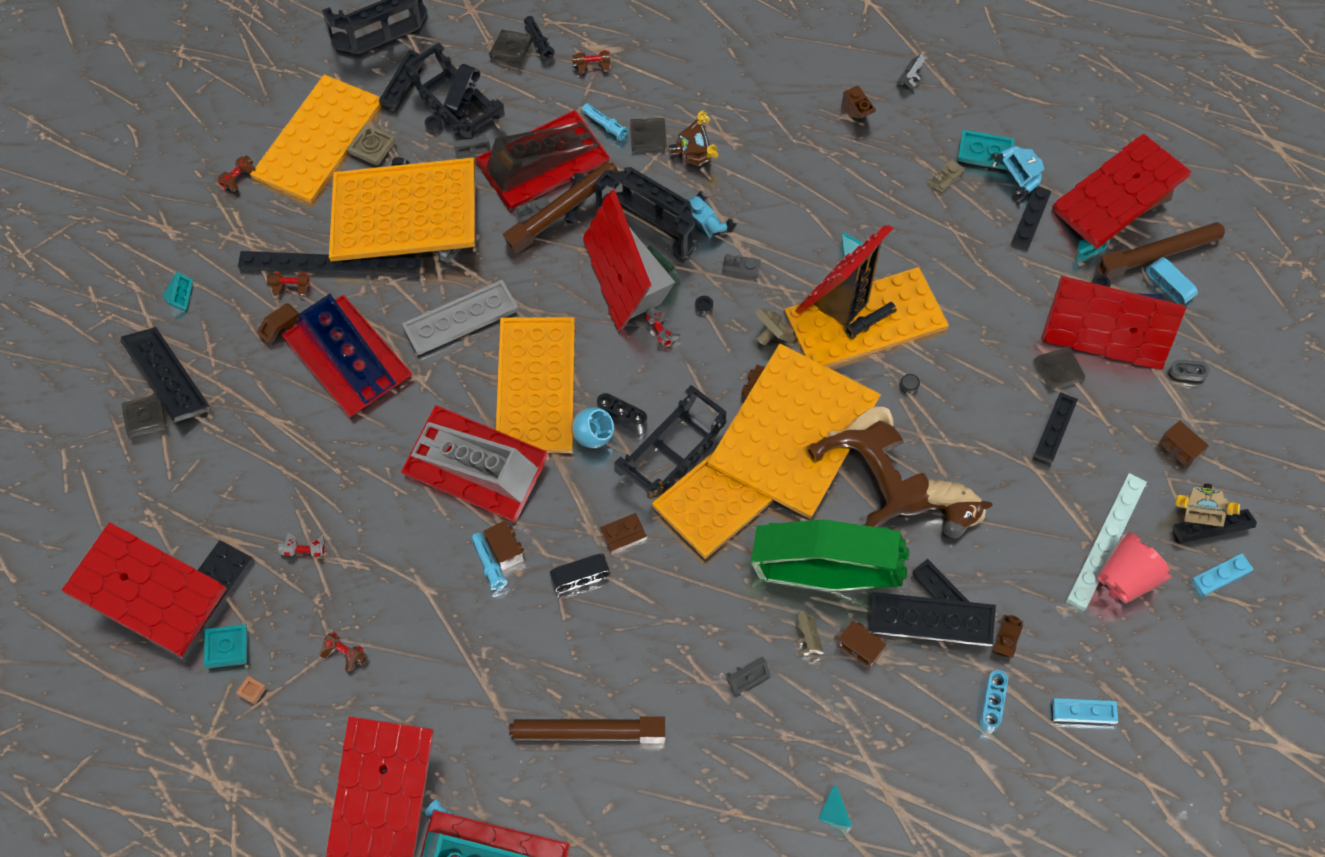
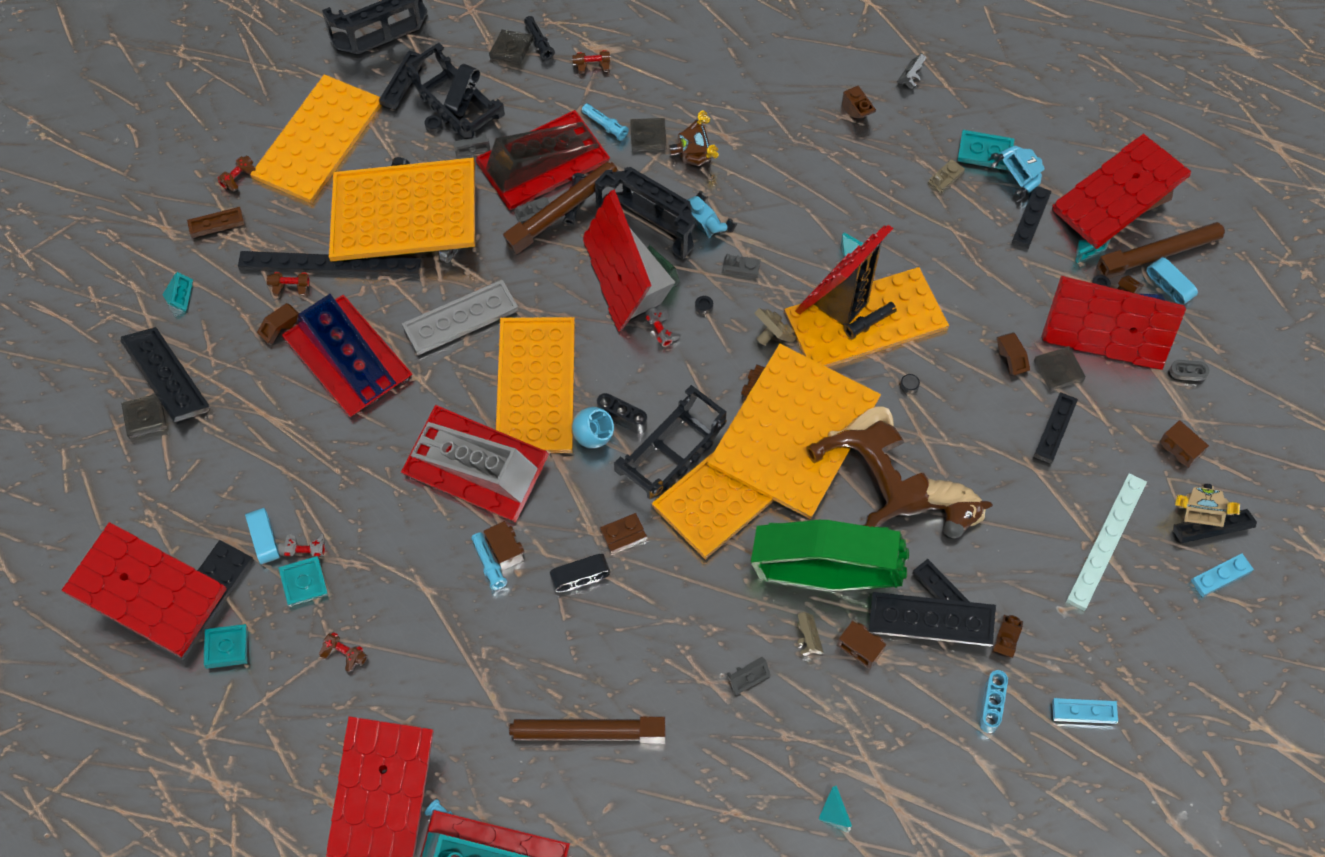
nougat plate [236,676,266,705] -> none
dark tan plate [347,124,396,166] -> none
coral cone [1097,532,1172,603] -> none
none -> reddish brown plate [187,207,245,238]
none -> medium azure beam [245,507,280,565]
none -> teal plate [278,556,328,607]
none -> reddish brown slope [996,332,1030,375]
none -> reddish brown slope [1117,275,1144,294]

